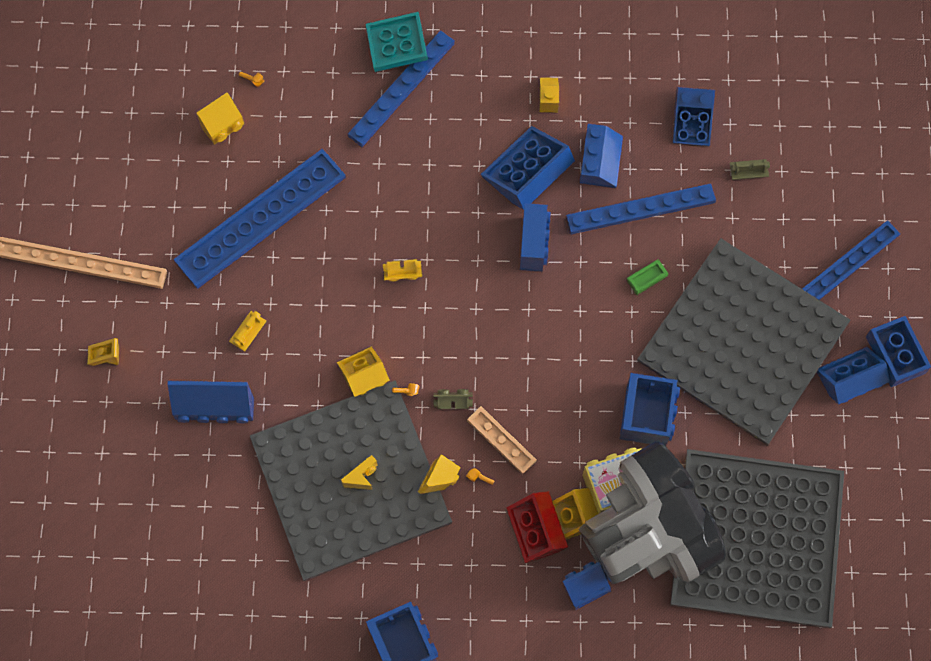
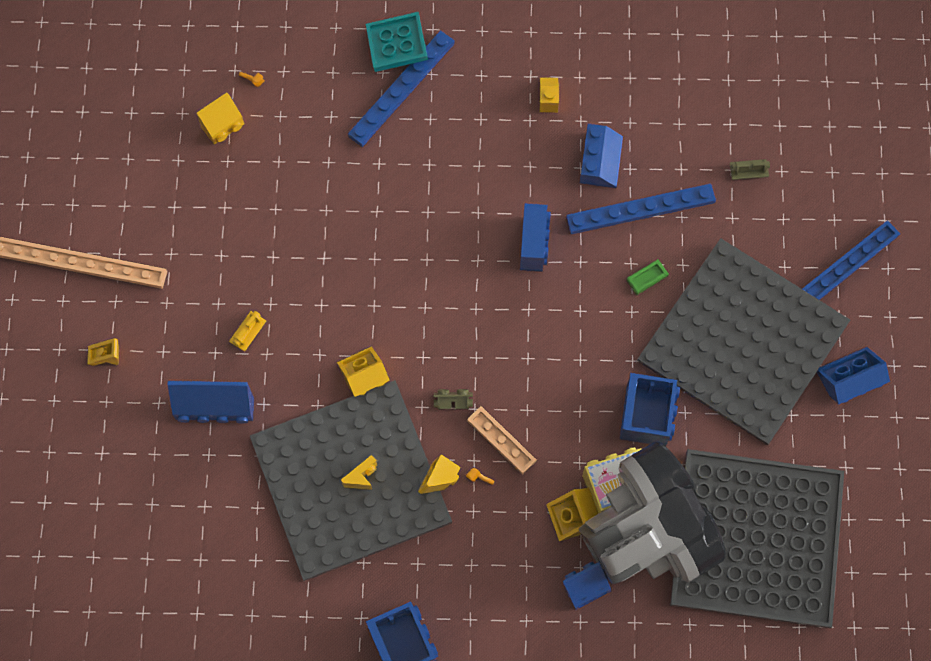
blue plate [174,149,346,289] -> none
yellow hinge [383,259,422,281] -> none
light orange hand [392,383,419,396] -> none
blue slope [481,126,575,210] -> none
red slope [506,491,568,563] -> none
blue slope [673,87,715,146] -> none
blue brick [866,316,931,388] -> none

